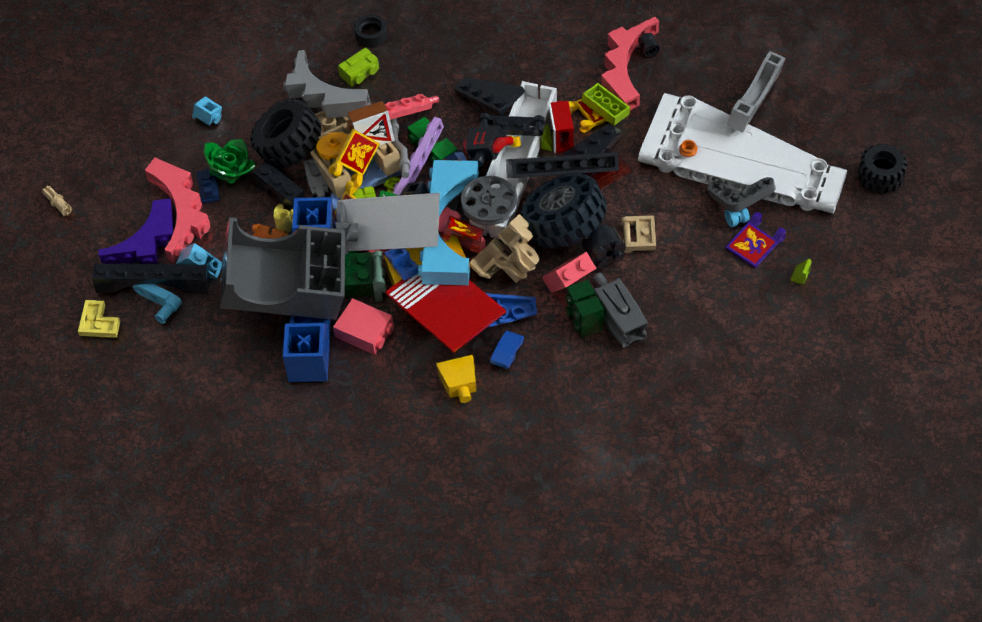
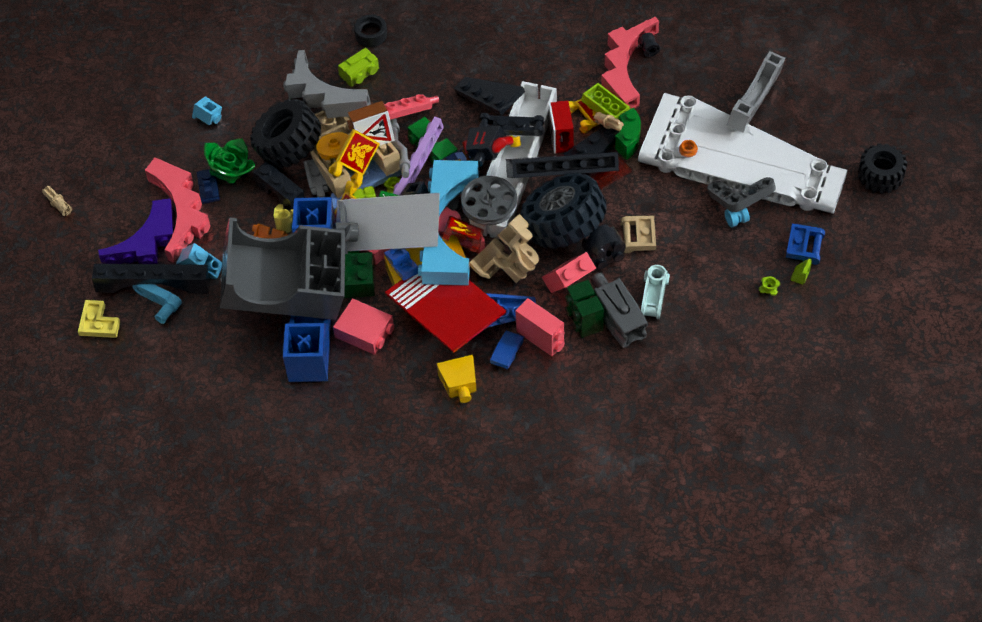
sand green plate [372,251,386,301] -> none
lime slope [541,124,553,151] -> none
flag [726,212,786,269] -> none
none -> coral brick [515,298,565,356]
none -> tan axle [594,112,624,131]
none -> green brick [615,108,641,160]
none -> light aqua piece [641,265,670,319]
none -> lime plate [759,276,780,296]
none -> blue plate [786,223,825,265]

